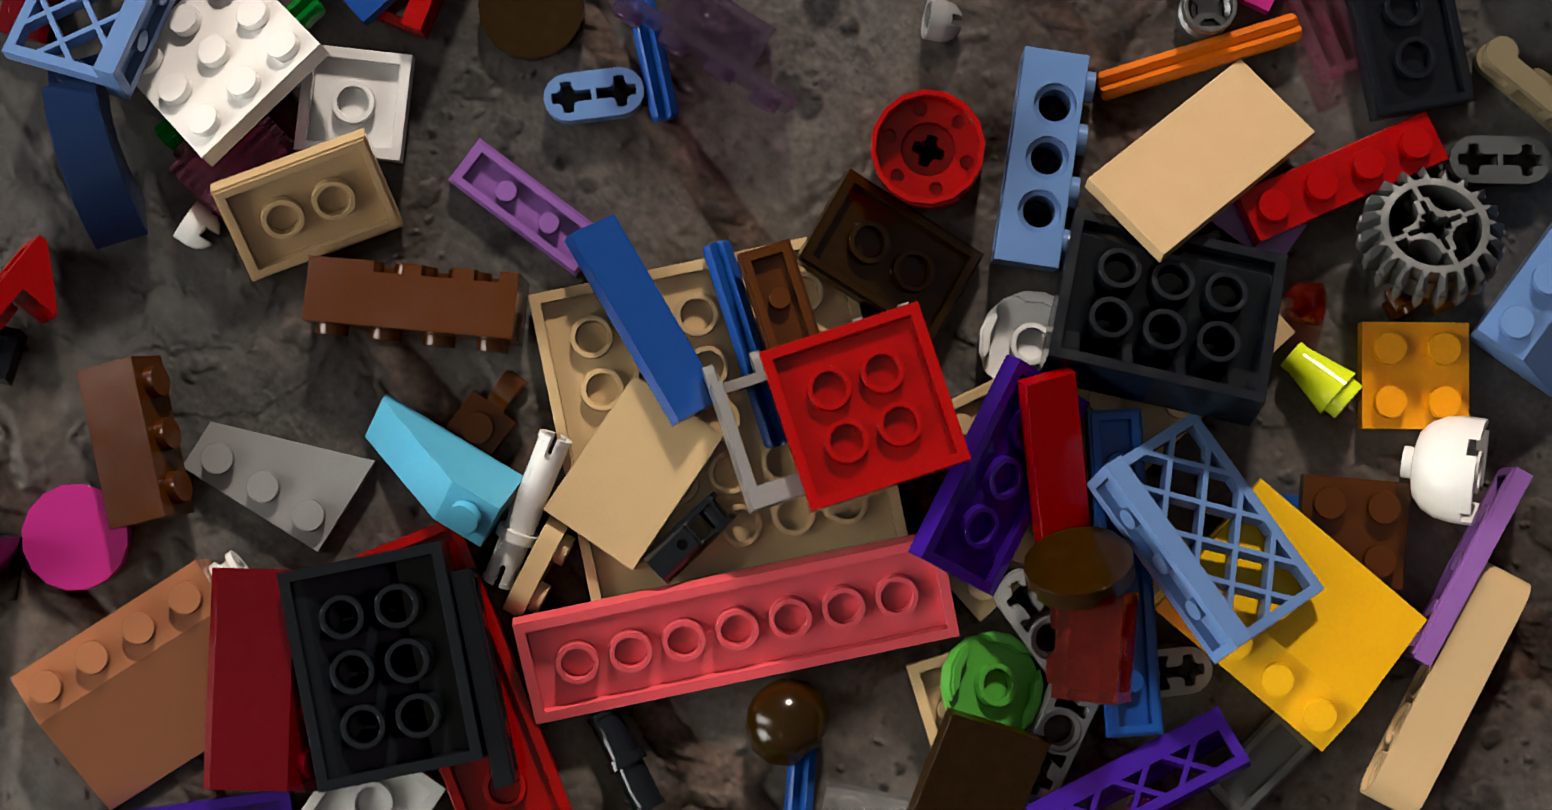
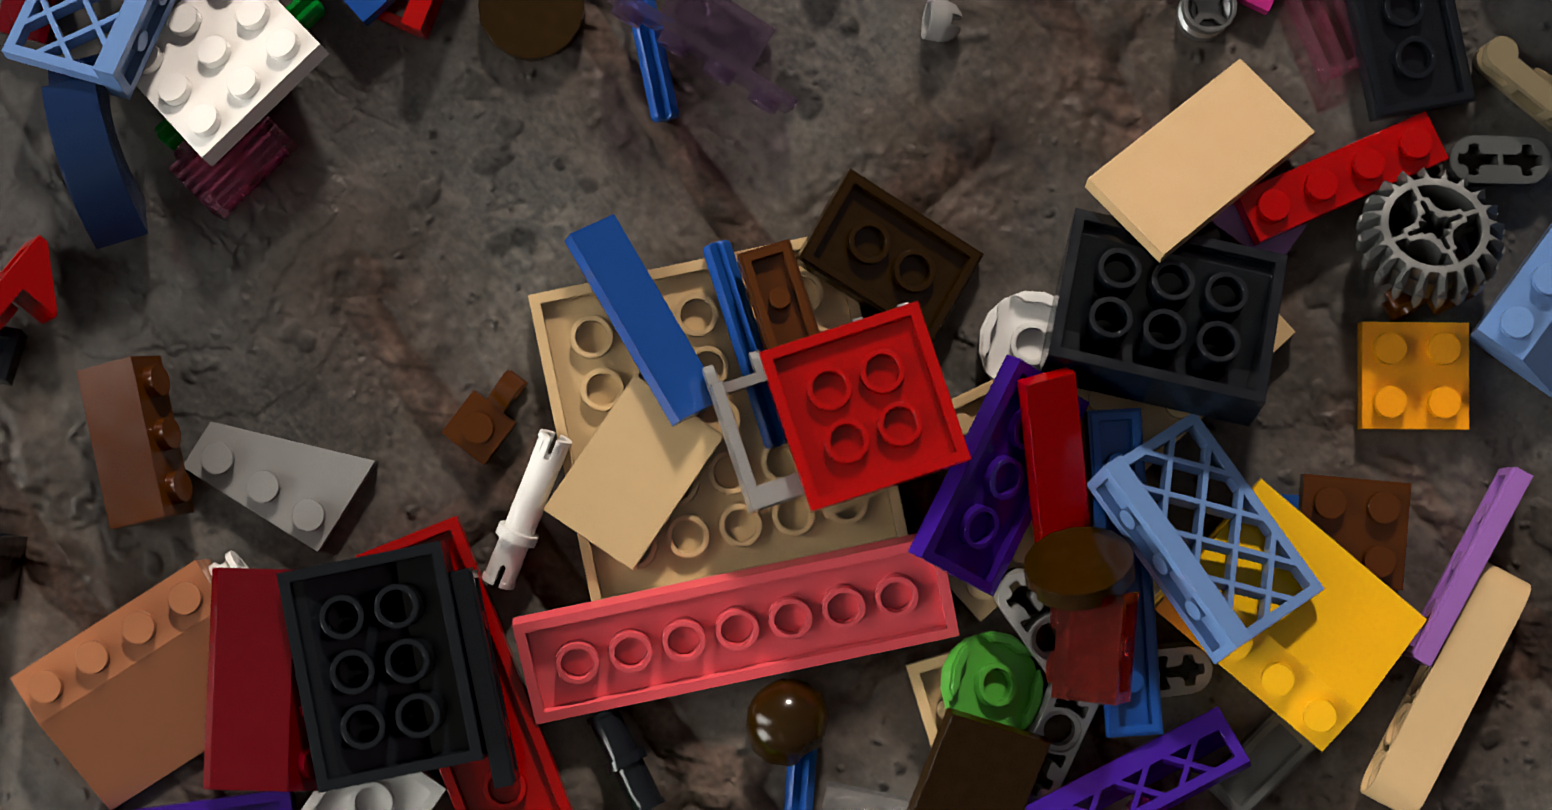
dark pink tile [22,484,132,590] -> none
white hinge [173,201,220,249] -> none
tan tile [210,128,403,282] -> none
white plate [293,45,415,164] -> none
reddish brown wedge [302,255,529,354] -> none
medium azure slope [365,394,523,547] -> none
medium lavender tile [448,138,593,278] -> none
tan plate [503,515,576,617] -> none
medium blue beam [543,67,645,125] -> none
black bar [643,491,738,584] -> none
red wheel [870,89,985,210] -> none
medium blue brick [990,46,1096,273] -> none
orange axle [1096,13,1302,101] -> none
neon yellow cone [1280,342,1363,419] -> none
clear red hinge [1284,282,1327,326] -> none
white cylinder [1400,416,1489,526] -> none

